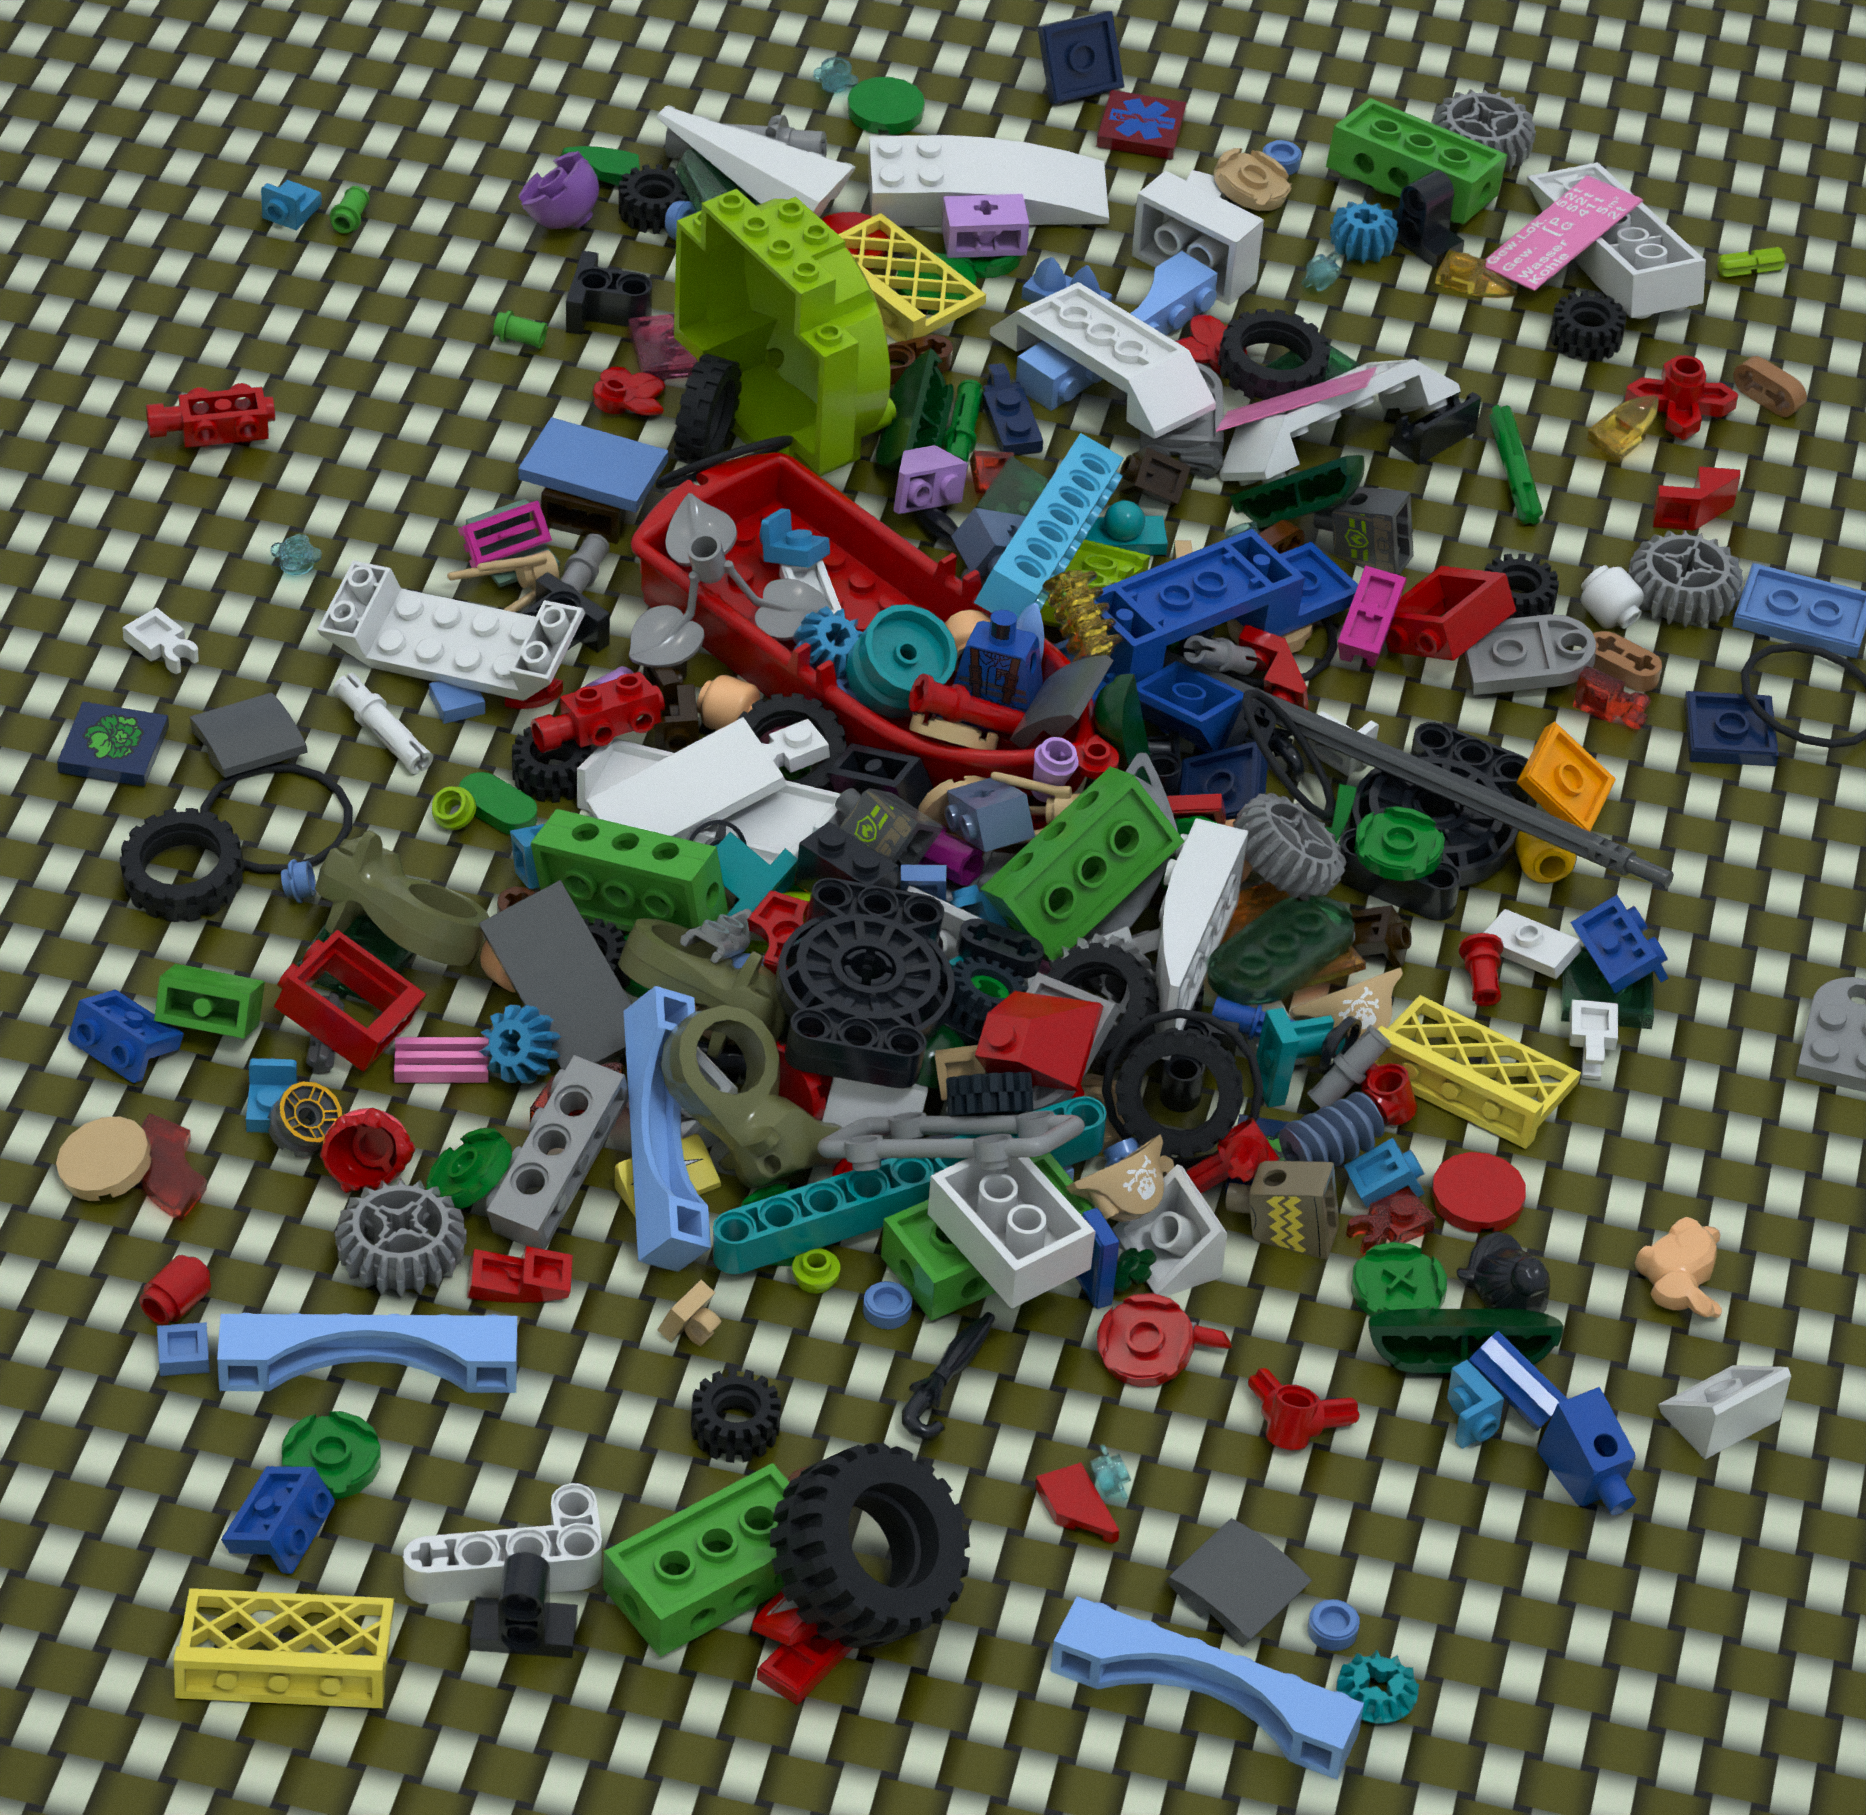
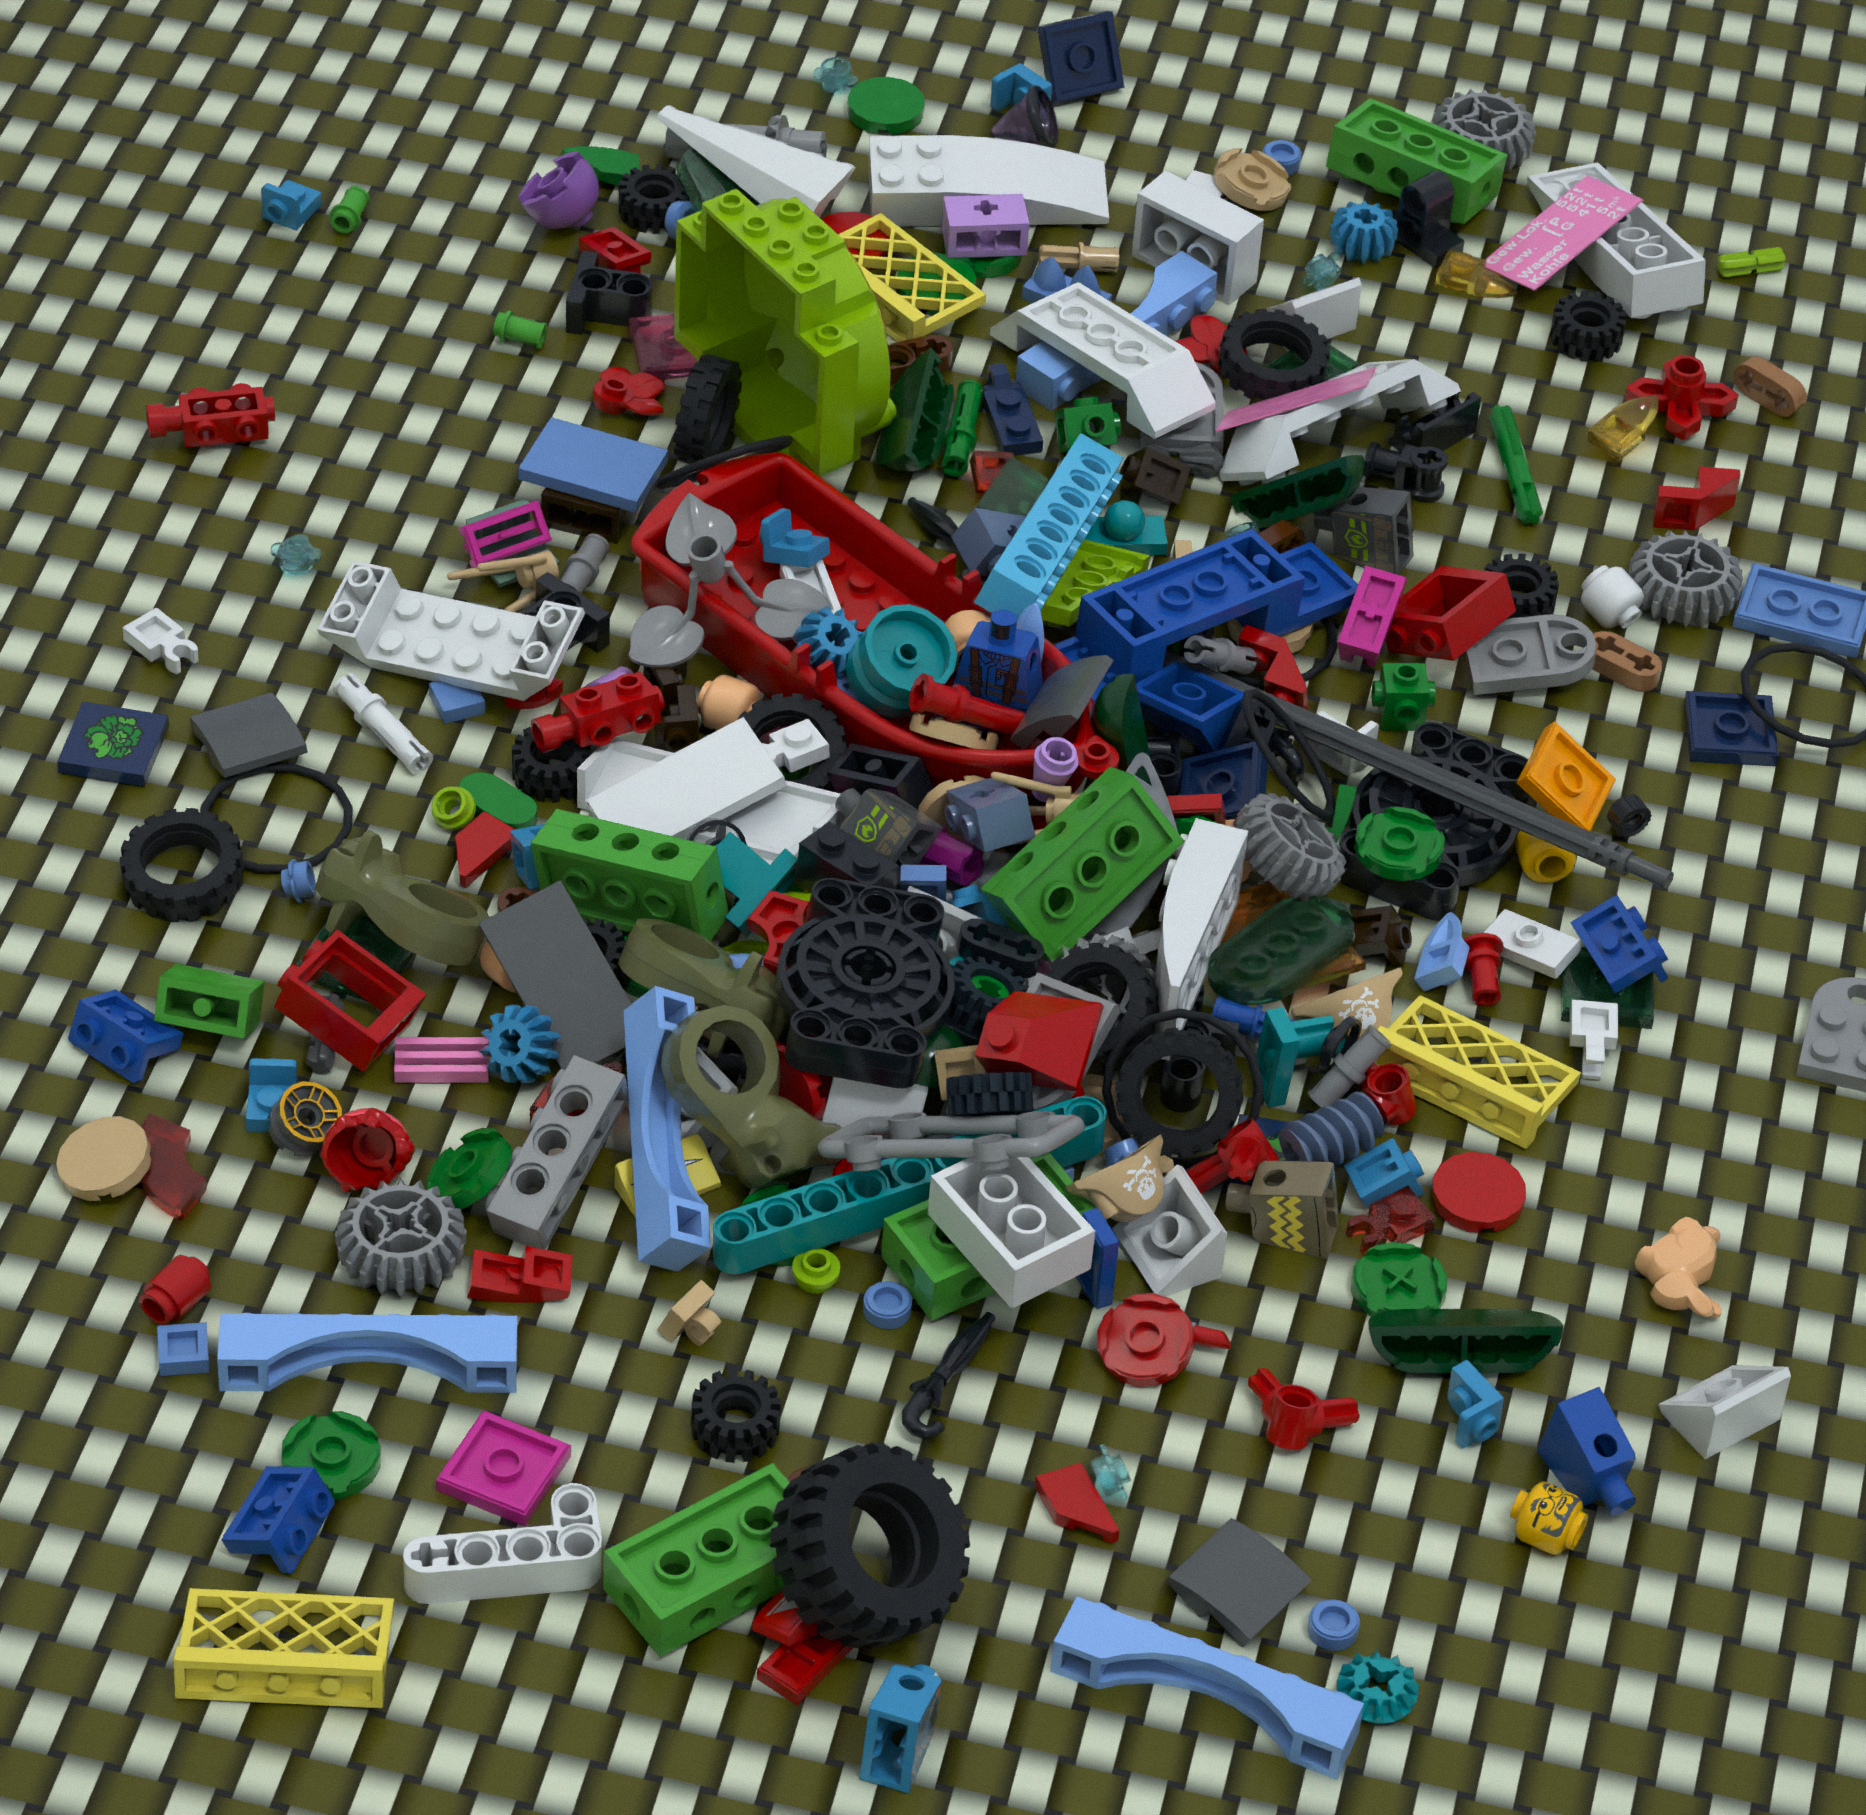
black tile [470,1552,578,1658] -> none
light grey piece [680,909,752,963] -> none
lavender slope [893,445,968,514] -> none
clear yellow piece [1042,570,1123,662] -> none
dark red tile [1096,90,1187,159] -> none
dark green plant [1114,1248,1157,1292] -> none
black hair [1456,1232,1550,1313] -> none
blue axle [1468,1331,1567,1431] -> none
clear red plate [1573,665,1651,729] -> none
none -> dark pink tile [436,1410,571,1526]
none -> red tile [455,811,516,888]
none -> red plate [579,226,652,274]
none -> dark azure torso [859,1664,942,1794]
none -> dark azure bracket [990,63,1052,120]
none -> clear purple hat [992,85,1059,148]
none -> tan axle [1038,242,1119,273]
none -> green brick [1054,397,1121,453]
none -> white slope [1267,277,1362,353]
none -> black connector [1363,441,1448,502]
none -> green brick [1371,663,1436,731]
none -> light blue plate [1414,912,1470,992]
none -> yellow head [1510,1481,1588,1555]
none -> black axle [1607,794,1652,838]

